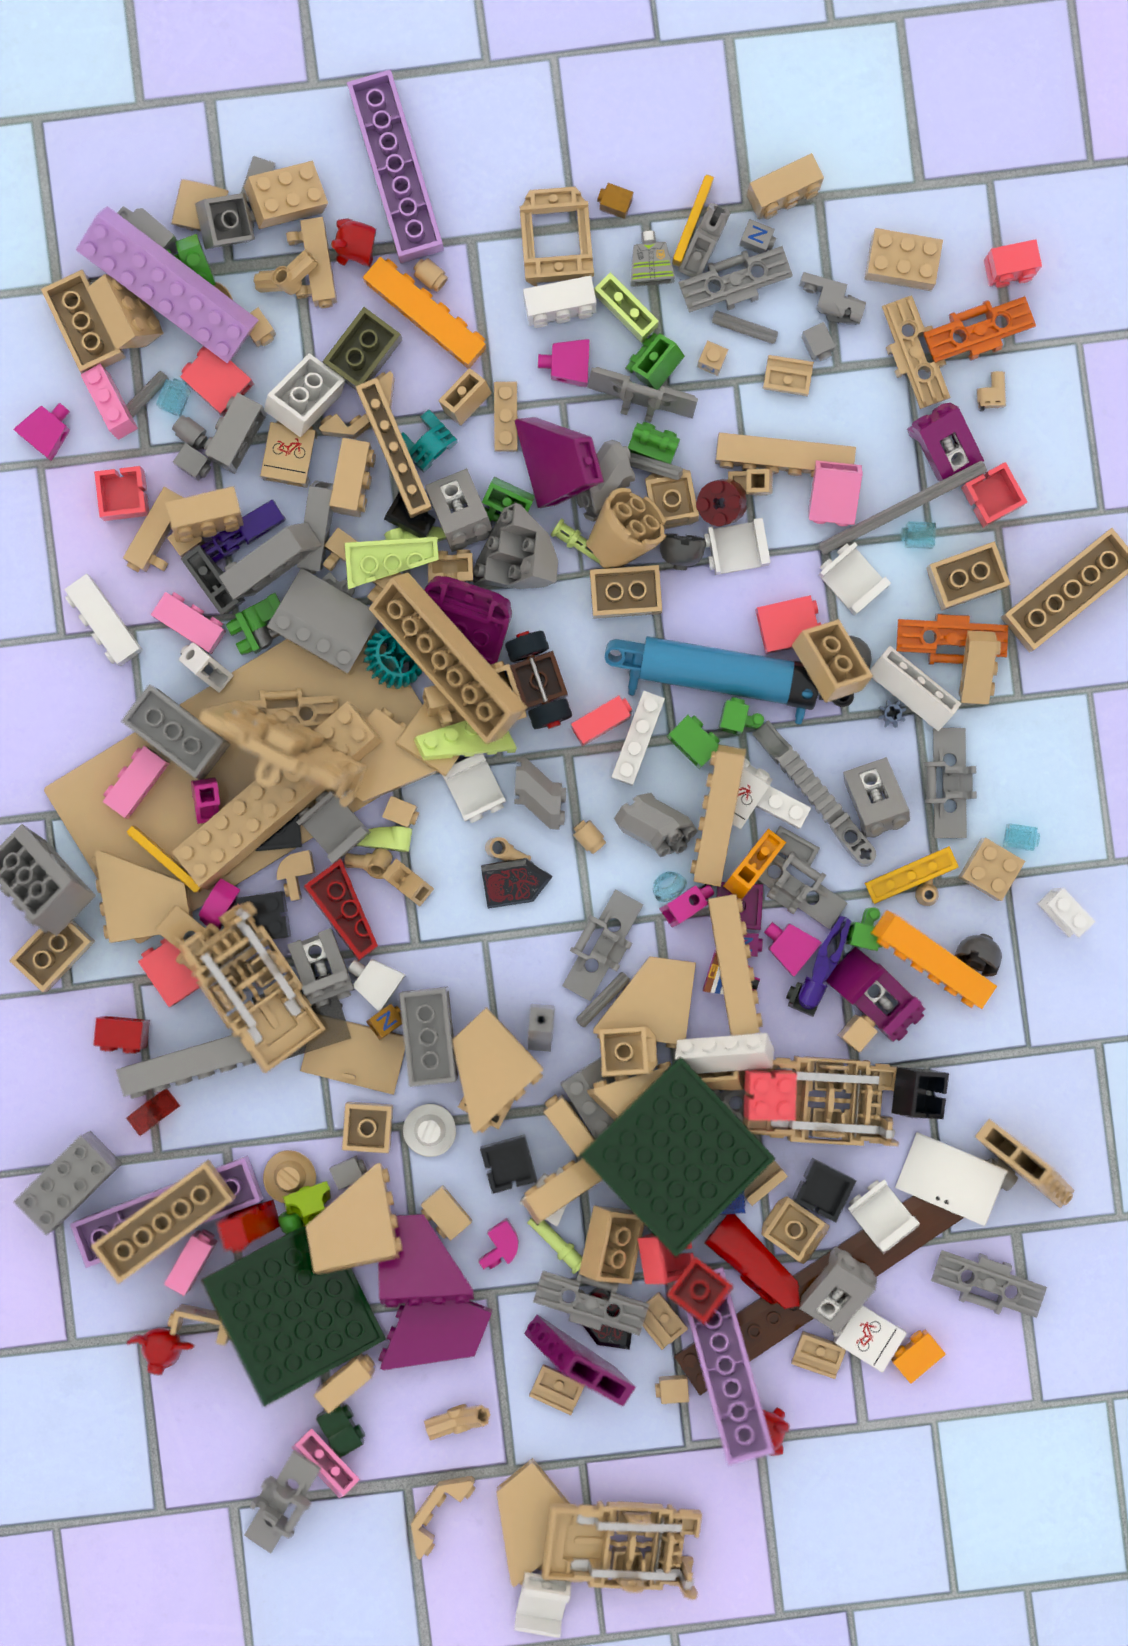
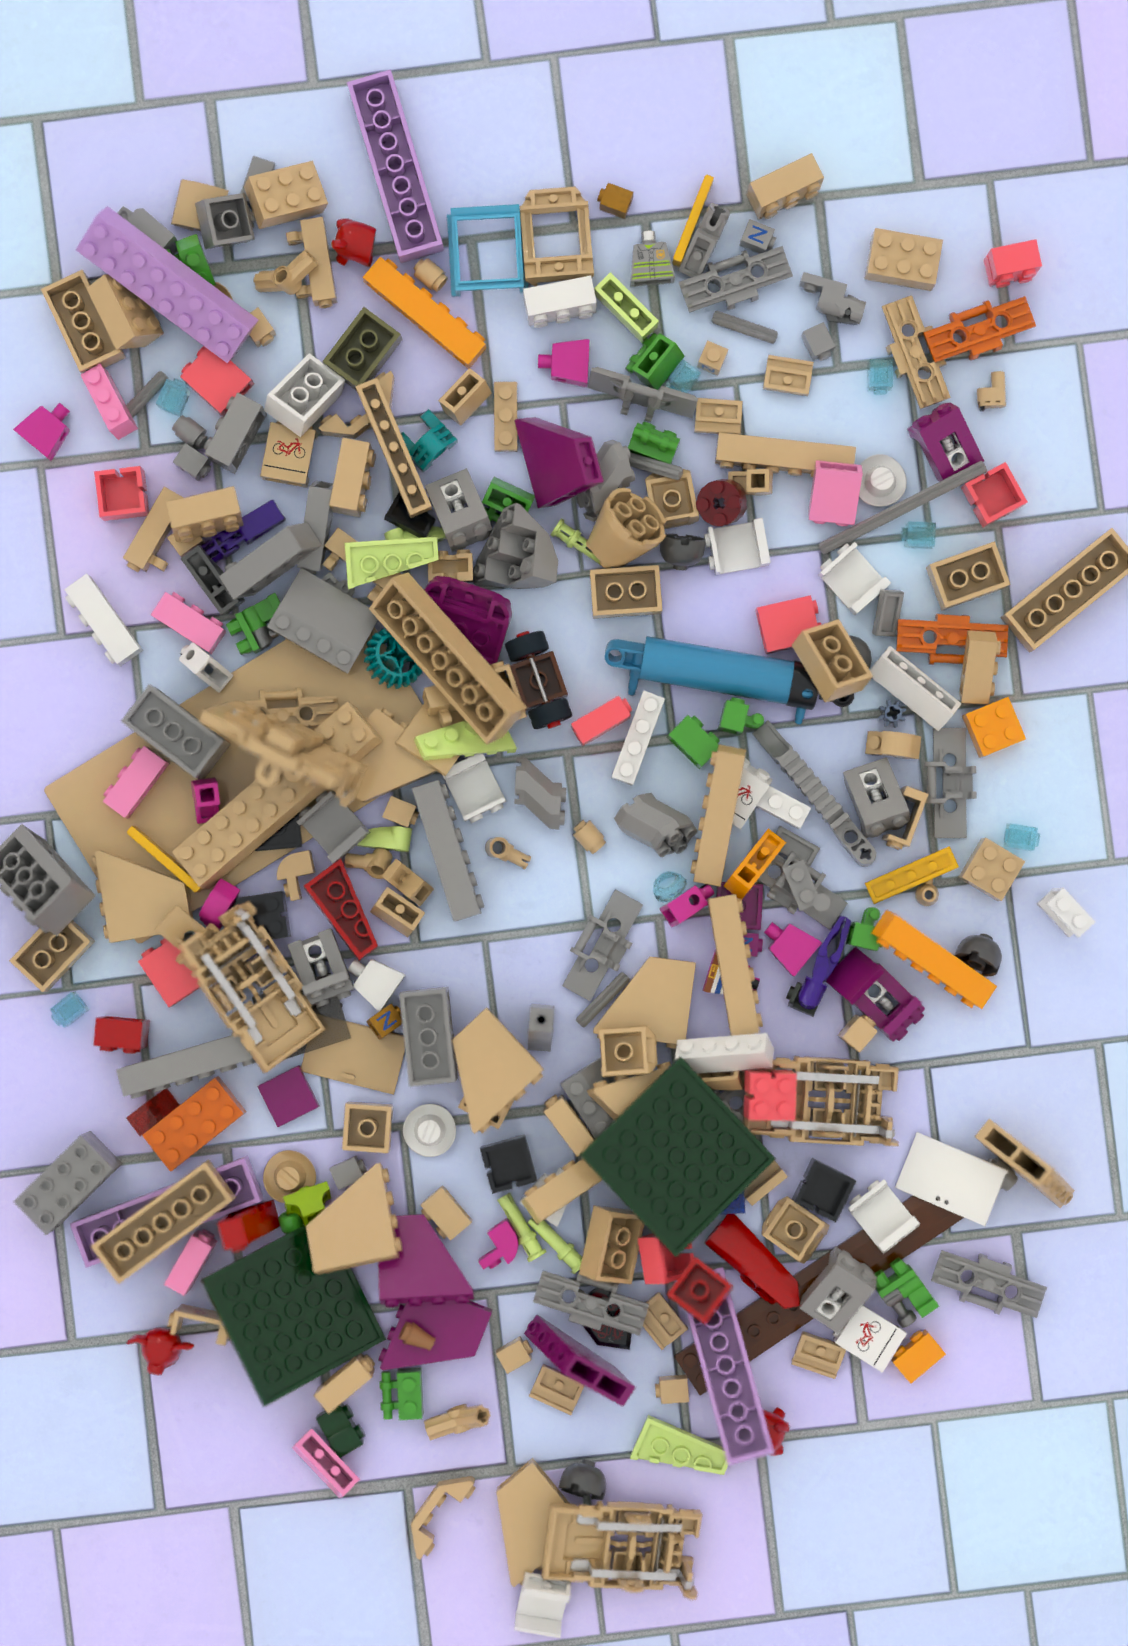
light grey piece [245,1450,321,1553] -> none
black tile [481,858,553,909] -> none
black piece [891,1067,949,1119] -> none
none -> clear light blue brick [50,991,90,1027]
none -> orange brick [142,1076,247,1172]
none -> magenta tile [257,1065,320,1127]
none -> tan brick [370,887,425,937]
none -> bright green brick [379,1367,424,1420]
none -> medium nougat cone [399,1322,435,1350]
none -> light grey brick [412,780,484,922]
none -> medium azure piece [447,204,529,297]
none -> tan brick [496,1336,533,1374]
none -> yellowish green pin [497,1193,546,1262]
none -> dark grey cylinder [558,1459,606,1500]
none -> yellowish green wing [630,1415,728,1475]
none -> clear light blue brick [666,360,701,394]
none -> tan plate [694,398,743,435]
none -> light grey hinge [782,860,831,912]
none -> white hat [859,454,907,507]
none -> tan brick [865,731,921,759]
none -> clear light blue brick [867,359,893,395]
none -> light grey tile [872,589,904,637]
none -> bright green hips [874,1257,939,1328]
none -> tan panel [882,786,929,850]
none -> light orange brick [962,697,1026,758]

